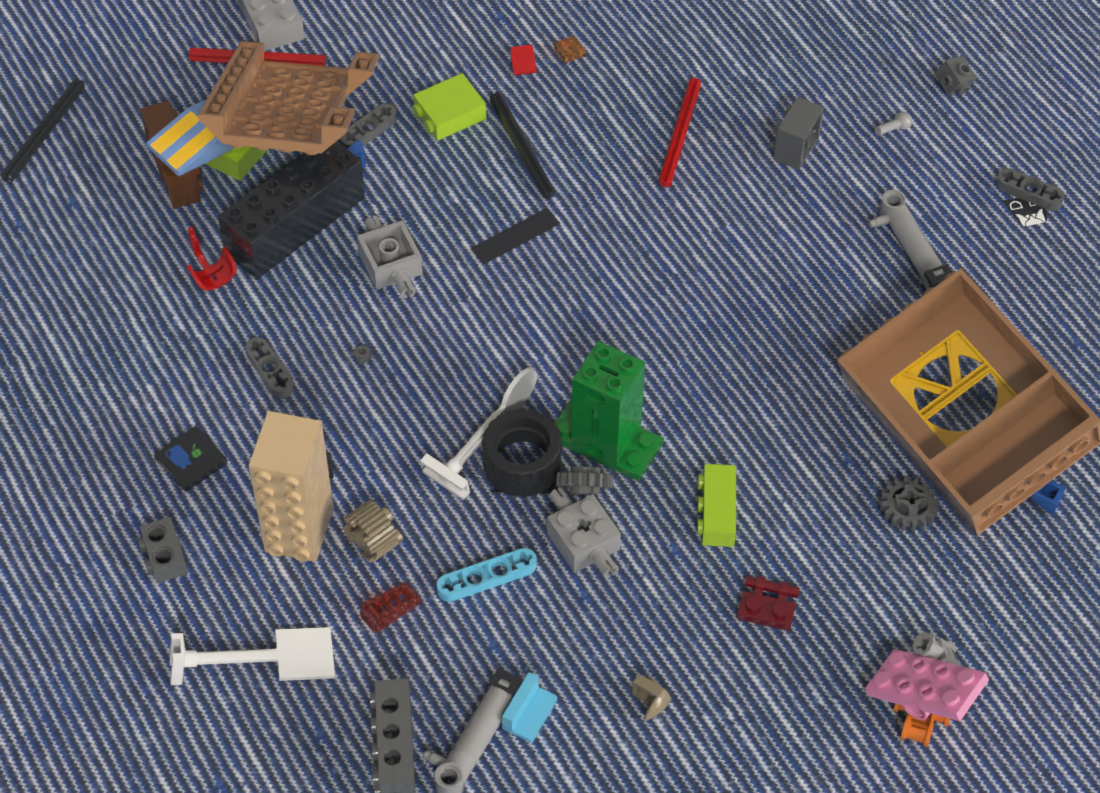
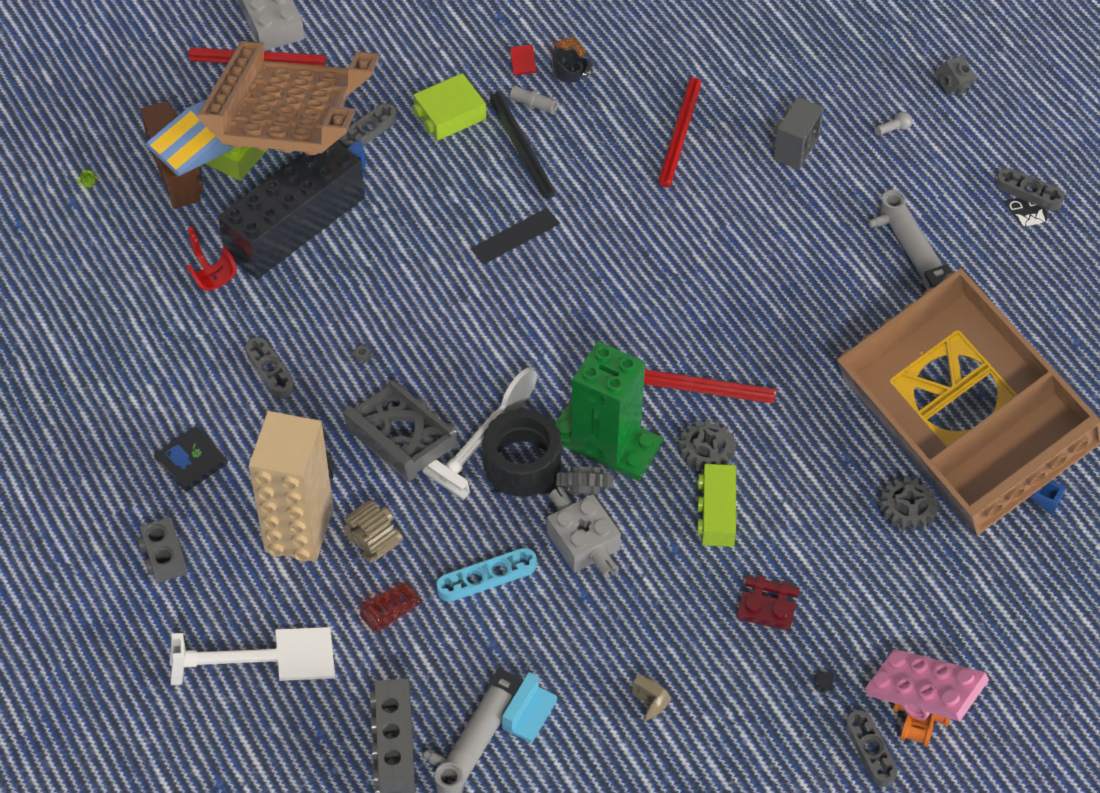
black axle [0,78,85,183] -> none
light grey brick [357,215,423,298] -> none
light grey connector [912,632,962,666] -> none
none -> clear neon green piece [77,170,98,188]
none -> dark grey fence [343,380,458,482]
none -> light grey pin [510,85,558,114]
none -> black hair [552,47,593,83]
none -> red axle [644,369,776,403]
none -> dark grey gear [679,419,736,471]
none -> black piece [813,672,835,692]
none -> dark grey beam [846,710,898,787]

